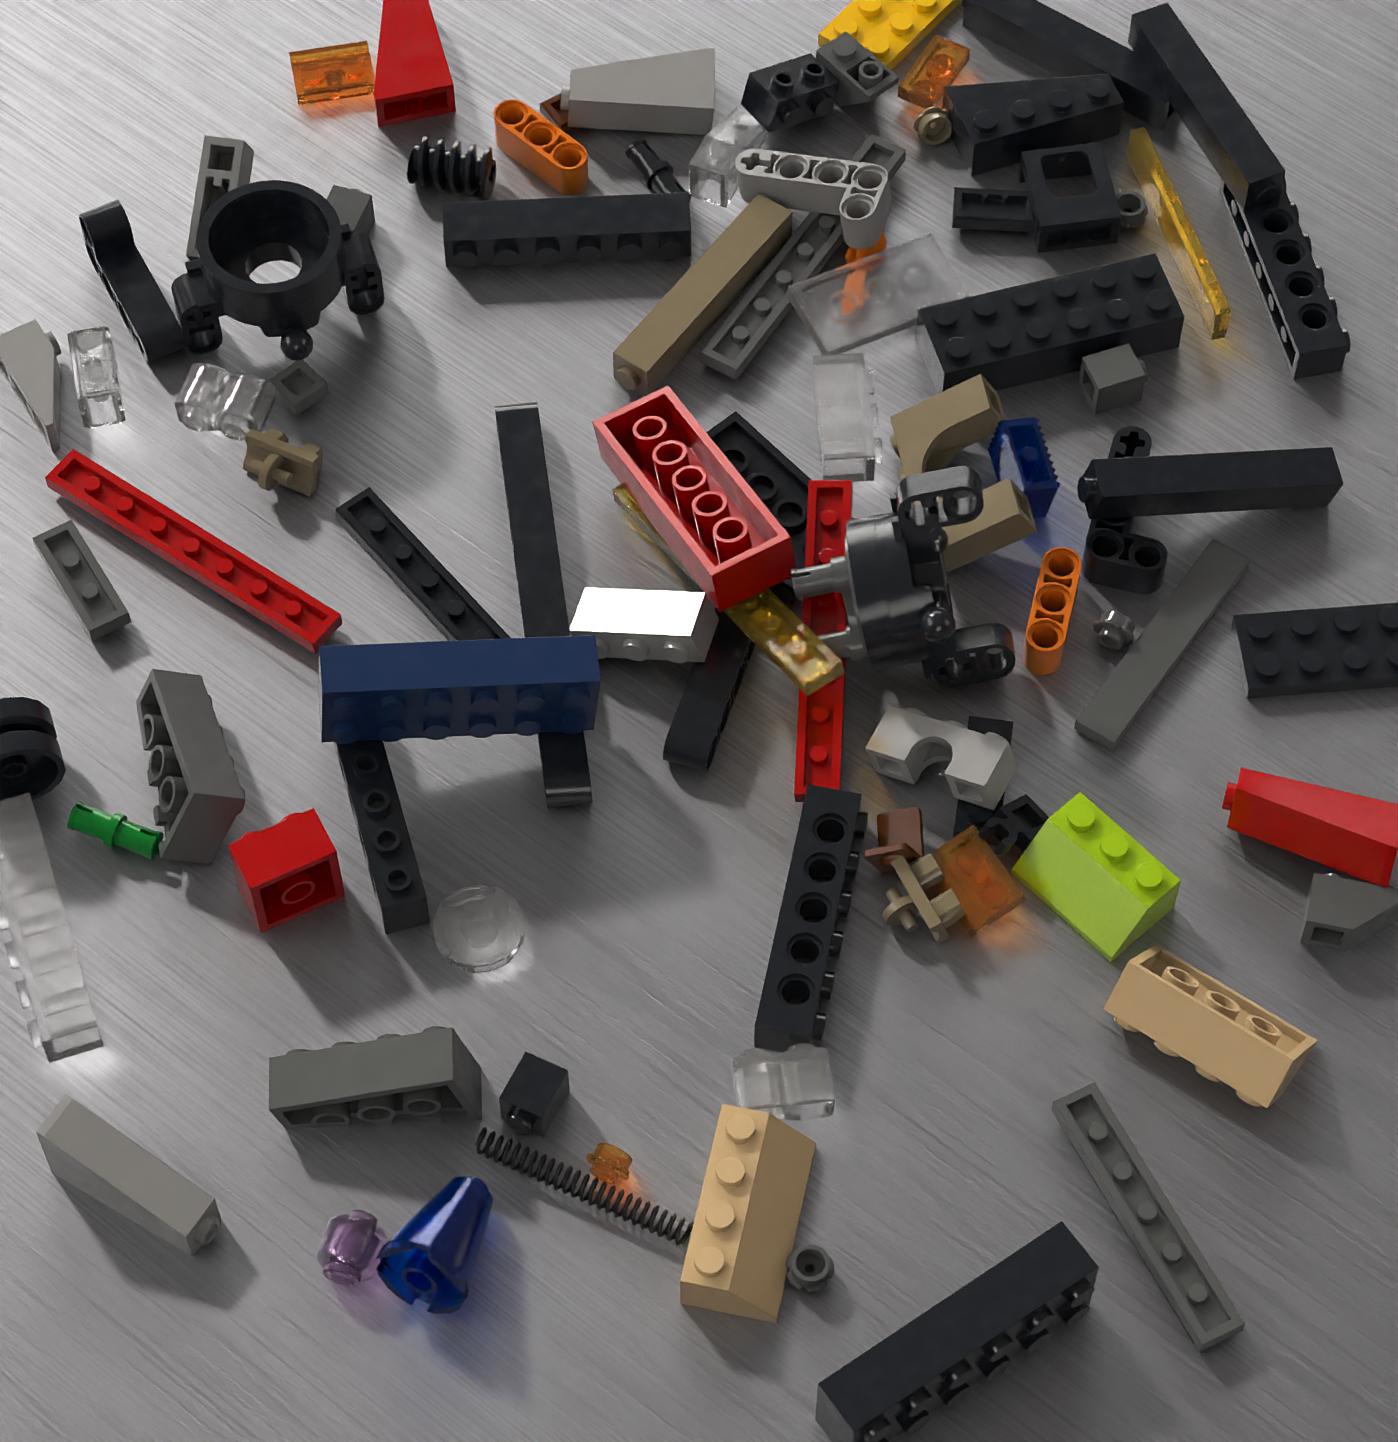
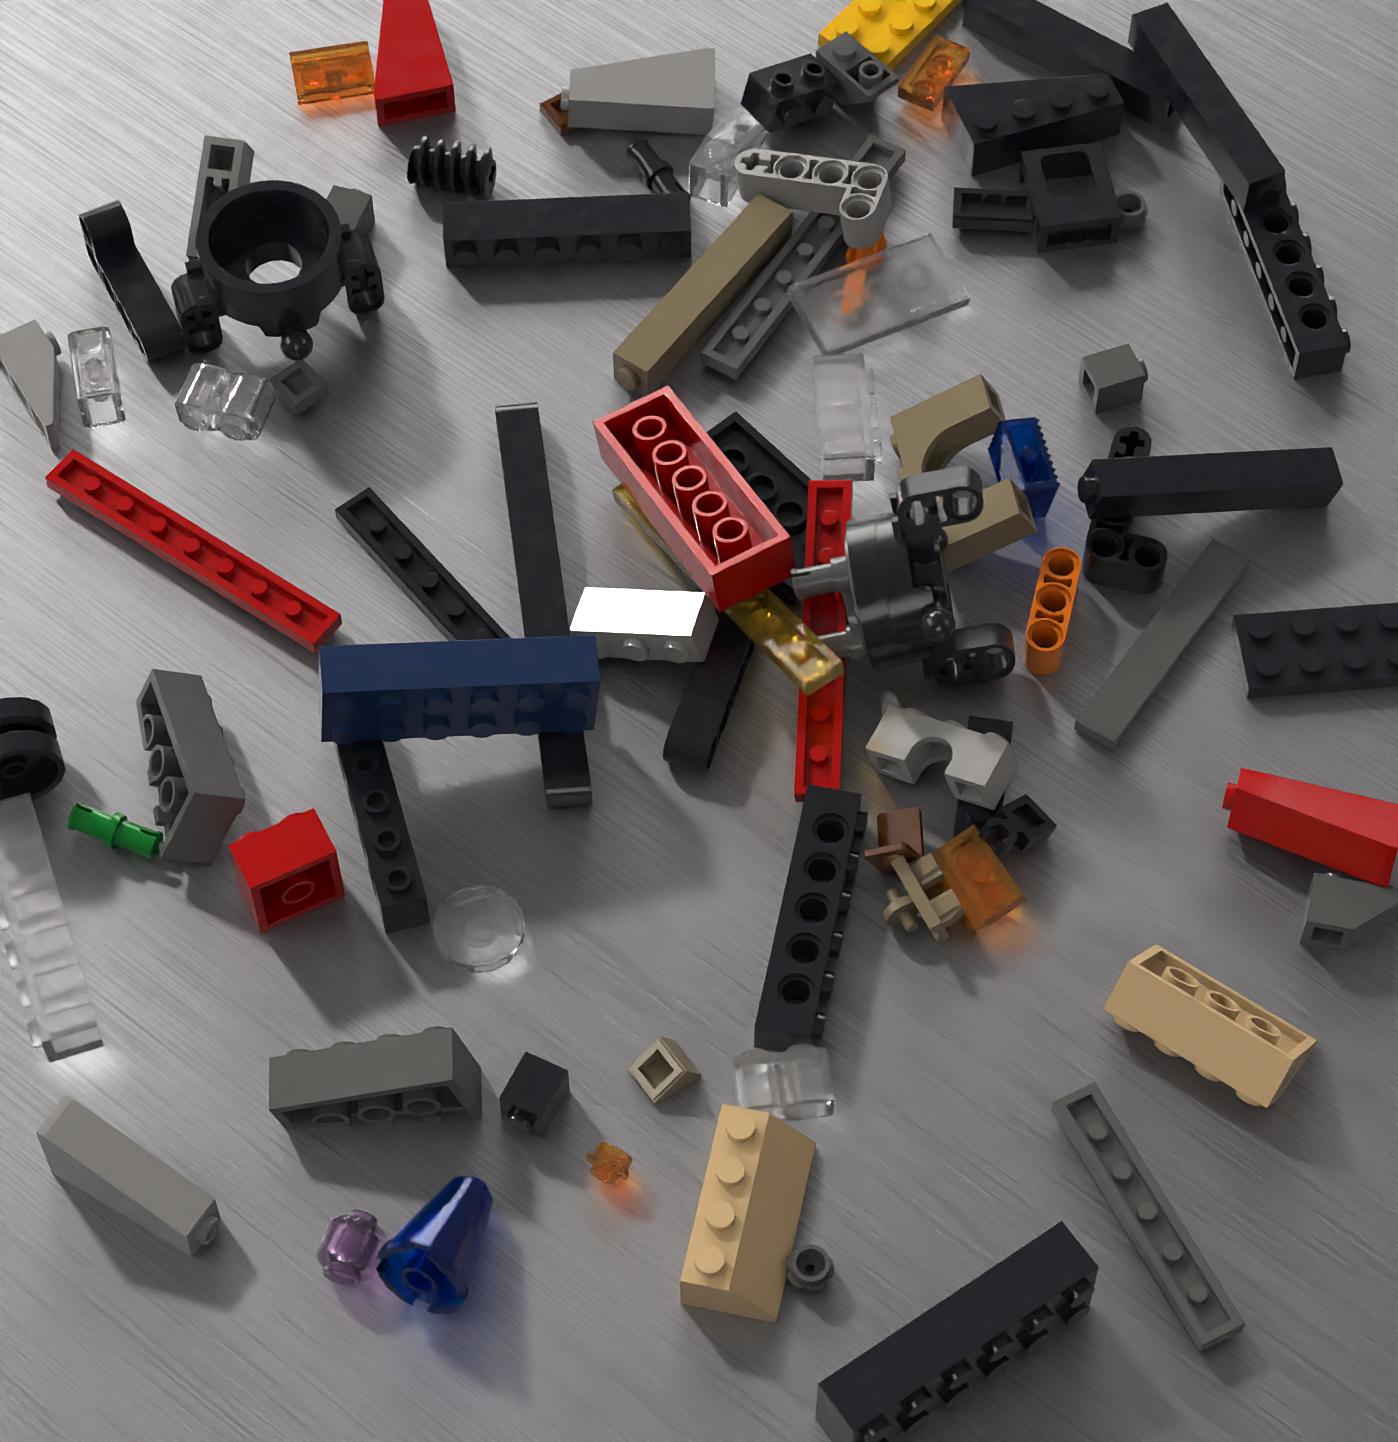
dark grey plate [32,519,131,641] -> none
dark tan hips [243,428,323,496] -> none
black piece [475,1127,694,1245] -> none
orange beam [493,99,589,196] -> none
dark tan plate [914,106,952,145] -> none
black brick [915,253,1185,394] -> none
lime slope [1011,792,1181,962] -> none
dark grey plate [1093,610,1135,650] -> none
clear yellow tile [1126,127,1231,340] -> none
none -> dark tan slope [627,1036,701,1104]

